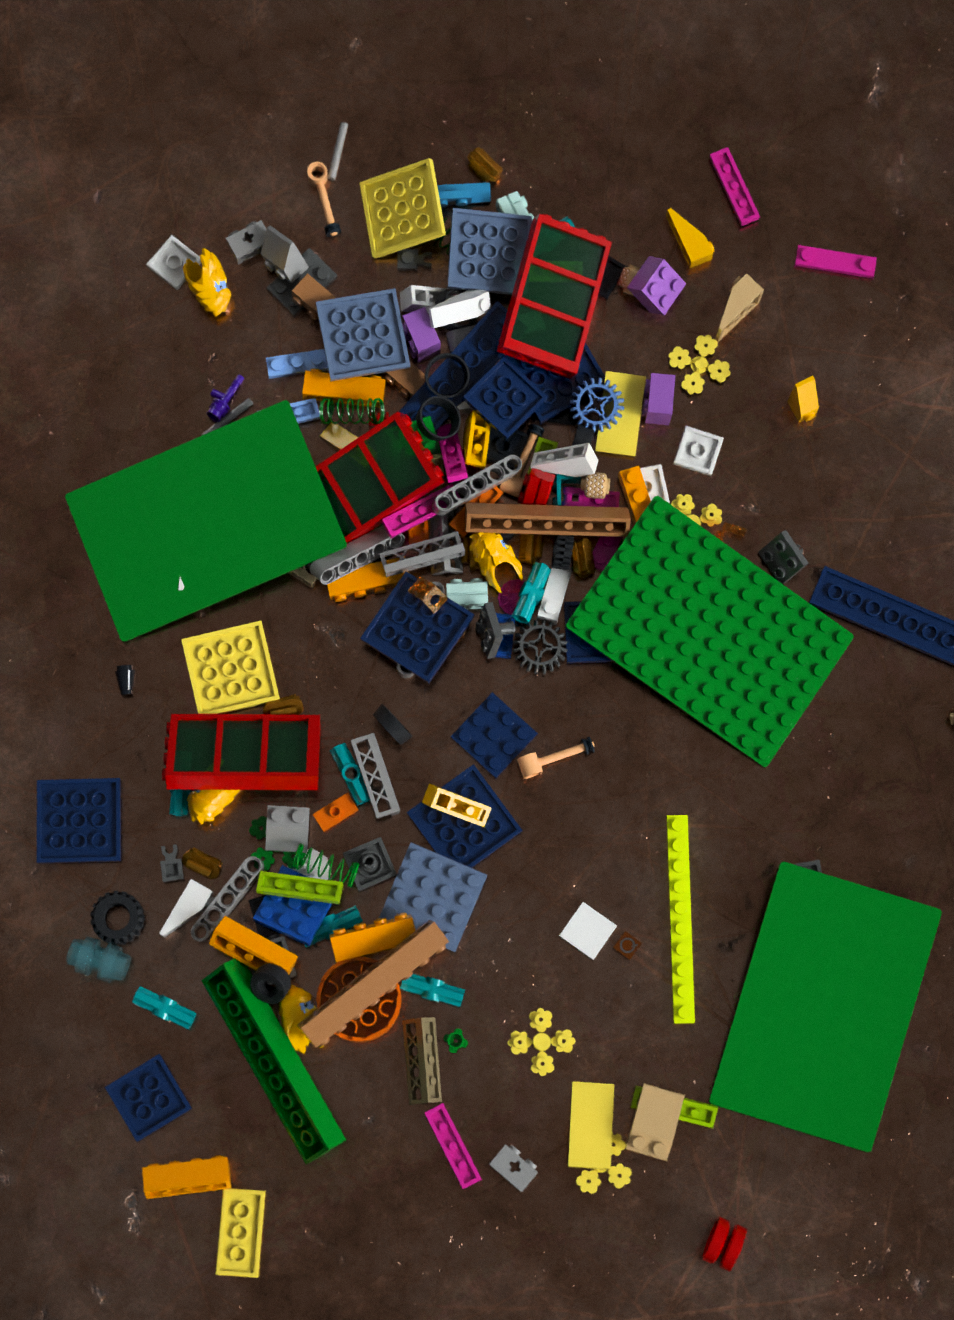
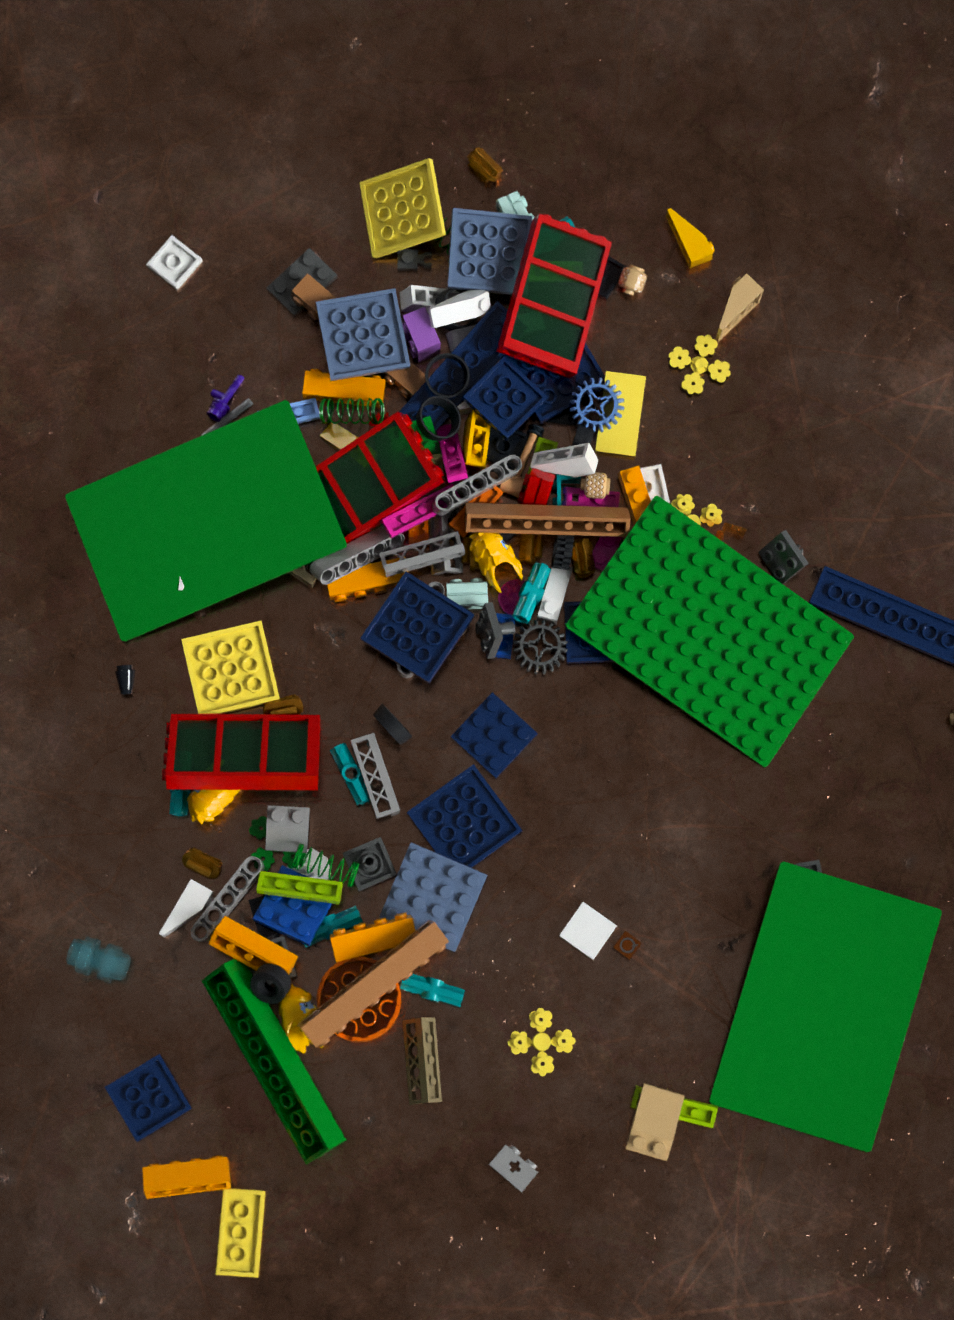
dark blue plate [37,778,121,864] -> none
black tyre [90,891,145,945] -> none
teal piece [132,986,197,1030] -> none
dark grey plate [160,844,184,883] -> none
yellow head [183,248,231,317] -> none
light grey brick [226,220,267,265] -> none
light grey slope [261,226,309,283] -> none
light blue plate [266,349,328,379] -> none
light nougat piece [307,162,341,237] -> none
orange plate [313,792,359,832] -> none
light grey bar [328,122,348,180] -> none
clear orange bracket [408,576,448,613] -> none
yellow slope [422,783,491,827] -> none
dark pink plate [424,1103,482,1189] -> none
dark azure bracket [437,183,491,207] -> none
green plate [443,1028,468,1053] -> none
light nougat piece [517,737,595,779] -> none
light yellow tile [568,1081,614,1170] -> none
light yellow plant [576,1133,632,1194] -> none
medium lavender brick [627,256,686,315] -> none
medium lavender brick [642,373,675,425] -> none
neon yellow plate [666,815,695,1024] -> none
white tile [673,425,724,476] -> none
red wheel [701,1216,747,1272] -> none
dark pink plate [709,147,760,226] -> none
yellow slope [787,376,819,422] -> none
dark pink plate [795,245,877,278] -> none

